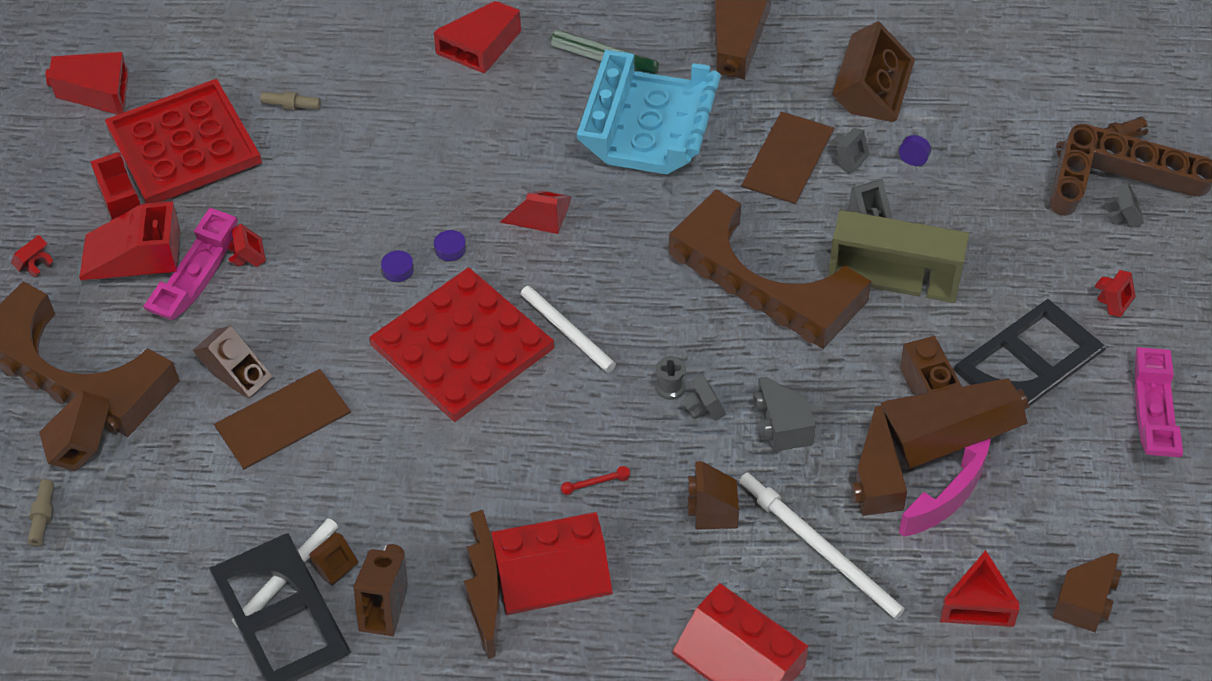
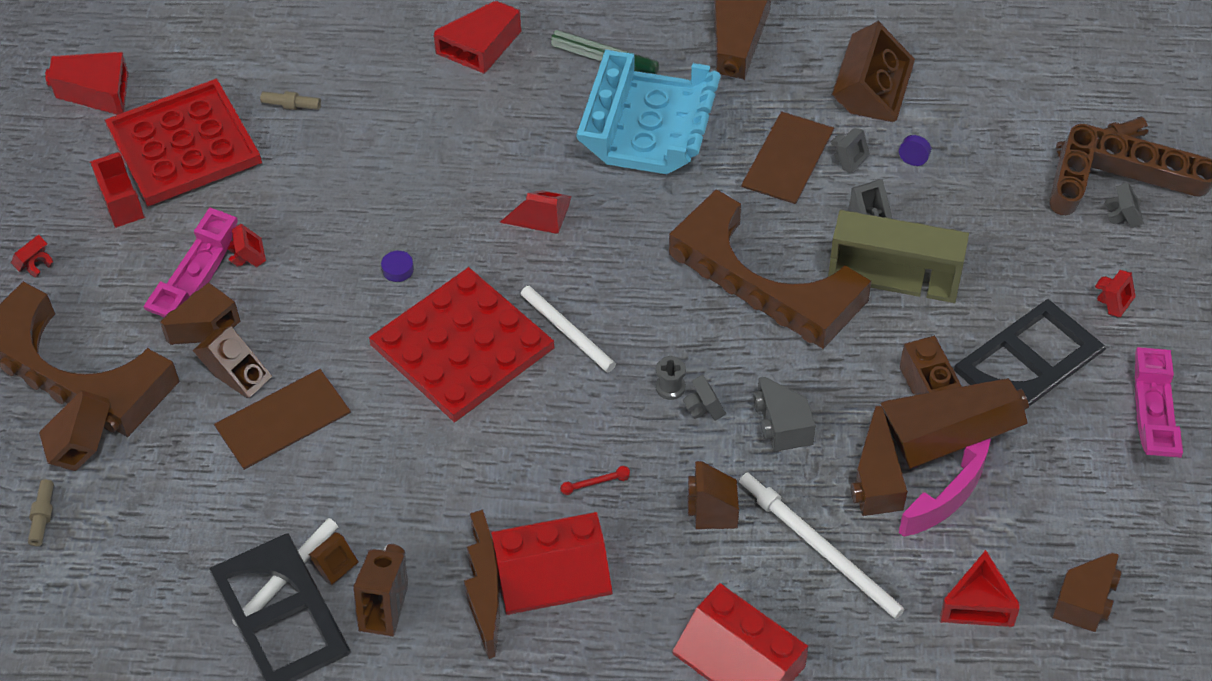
red slope [79,201,181,280] -> none
dark purple tile [434,230,466,261] -> none
none -> reddish brown slope [160,282,241,345]

